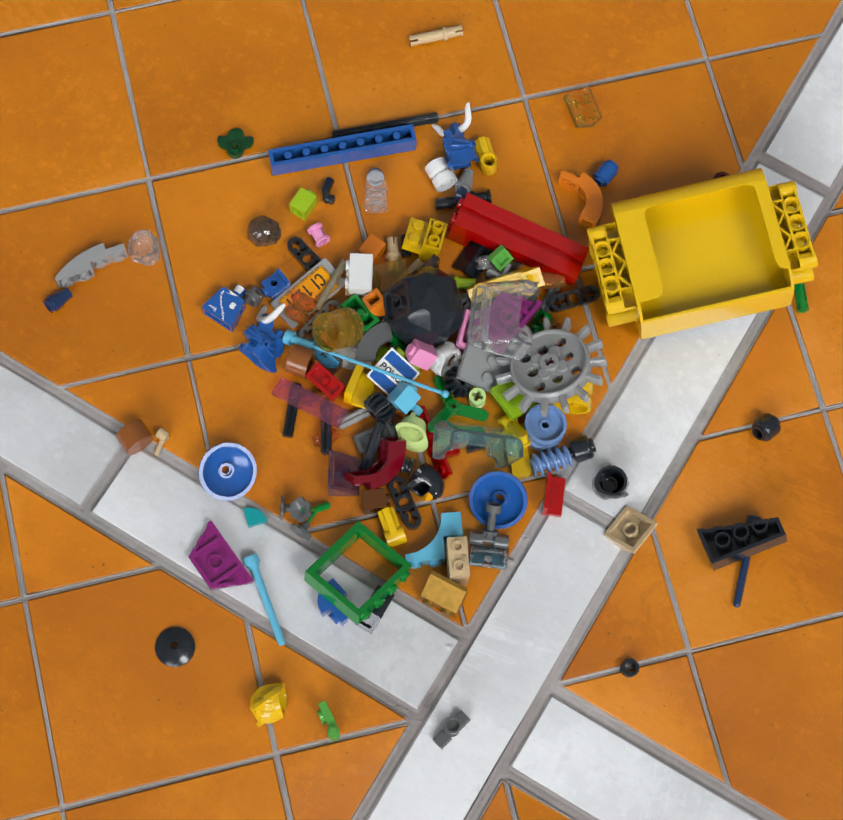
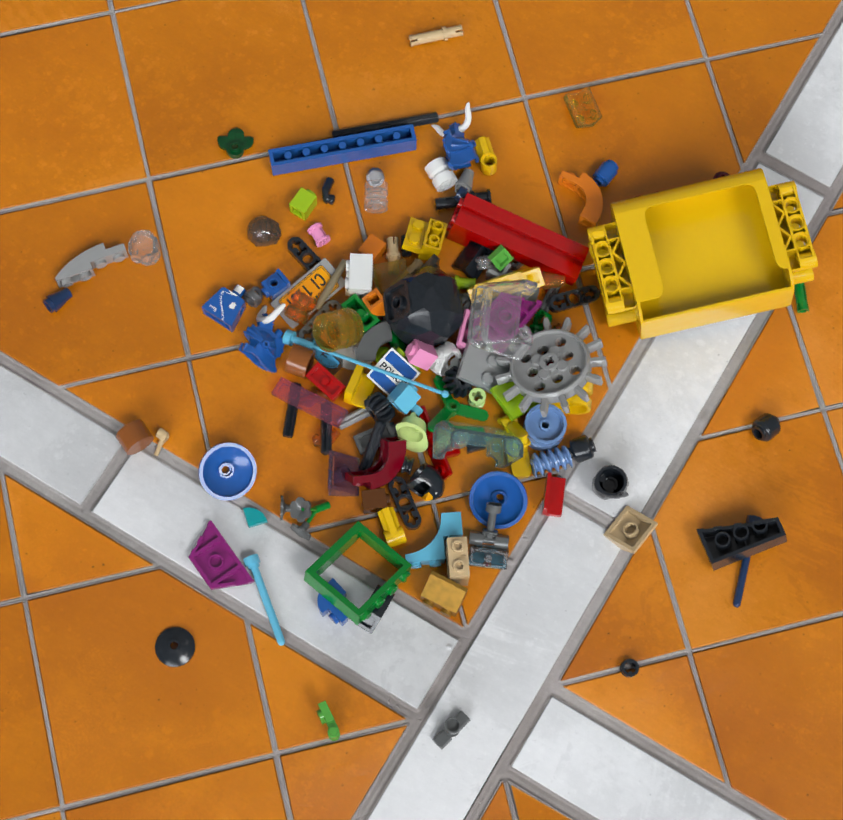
yellow helmet [250,682,287,727] -> none

